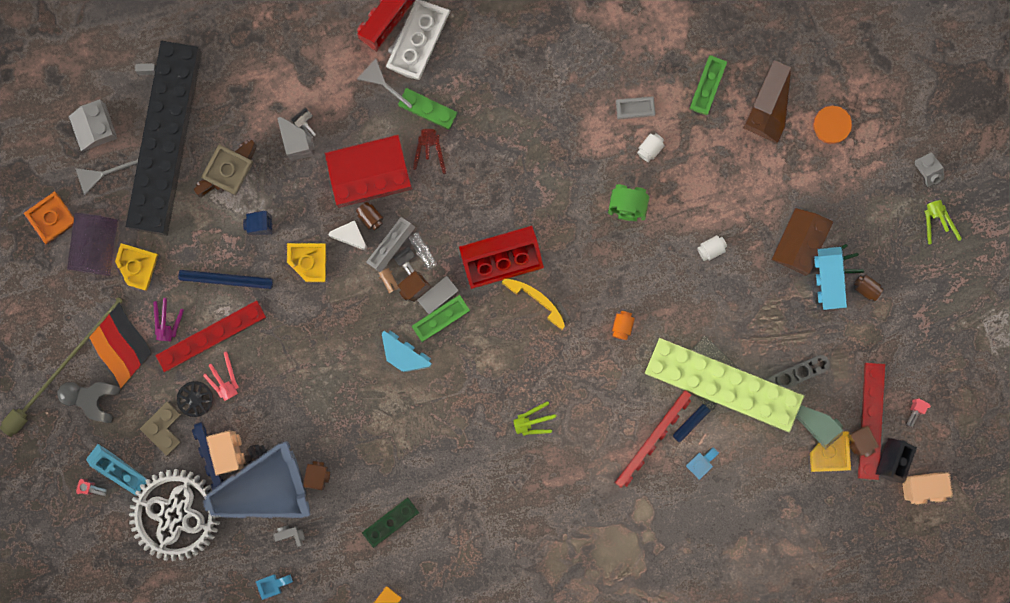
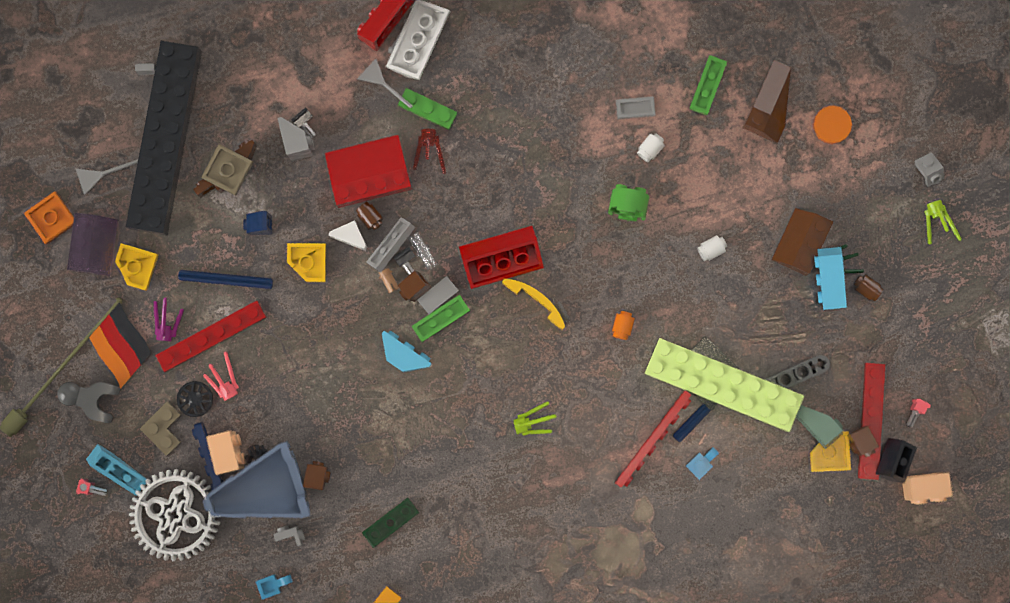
light grey slope [69,99,118,152] -> none

